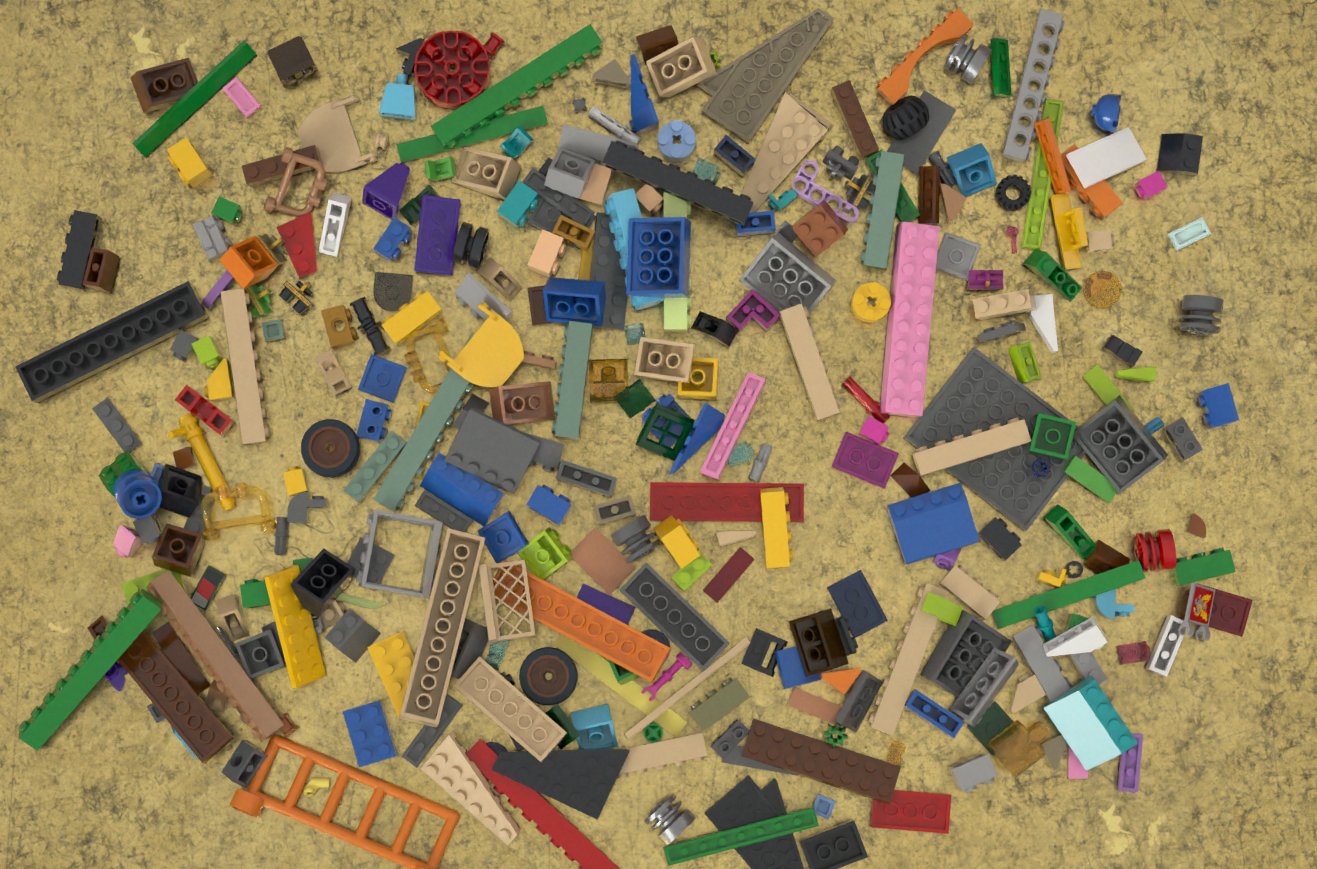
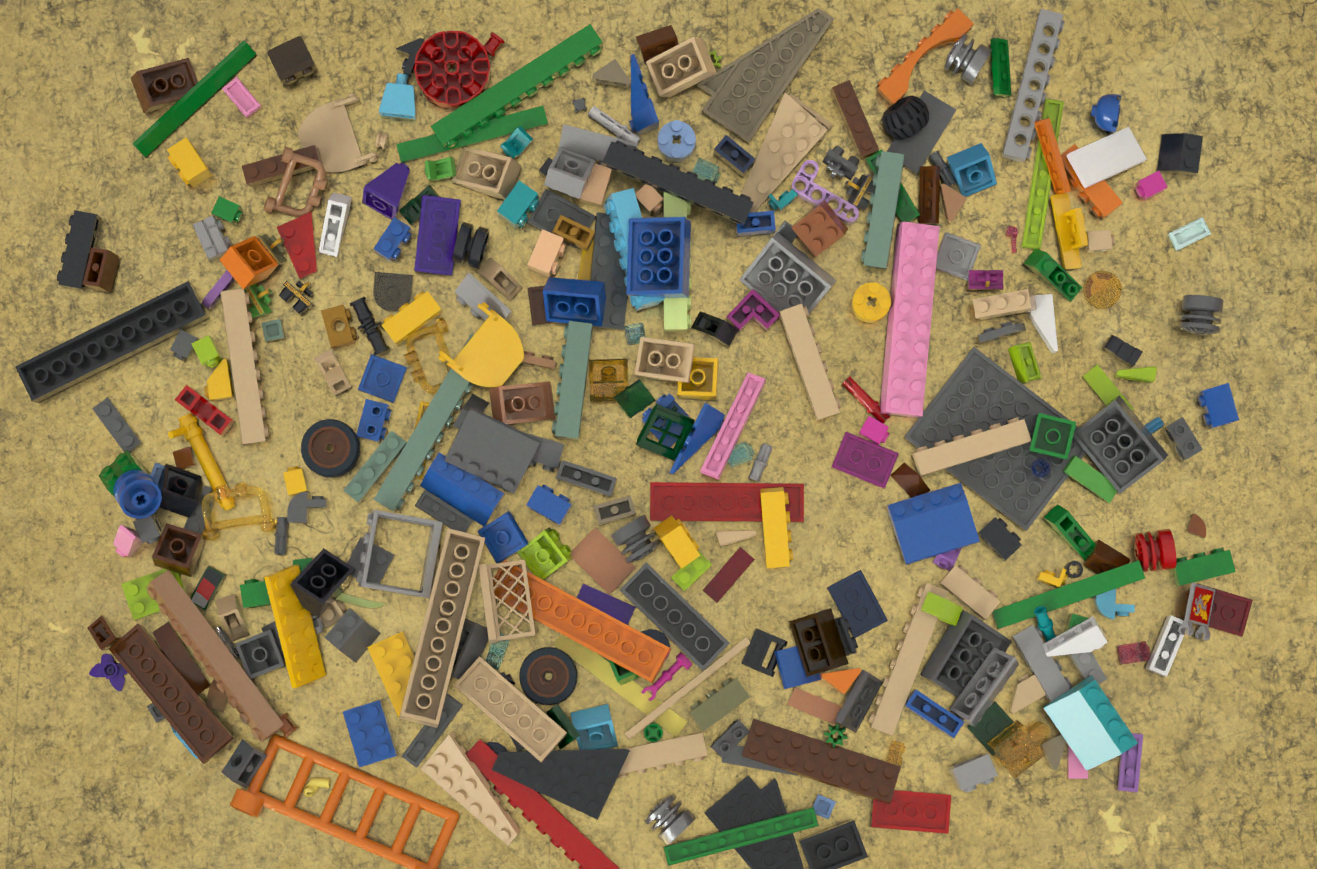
green brick [18,589,162,751] -> none
dark grey tile [522,168,595,226] -> none
black tyre [995,175,1031,211] -> none

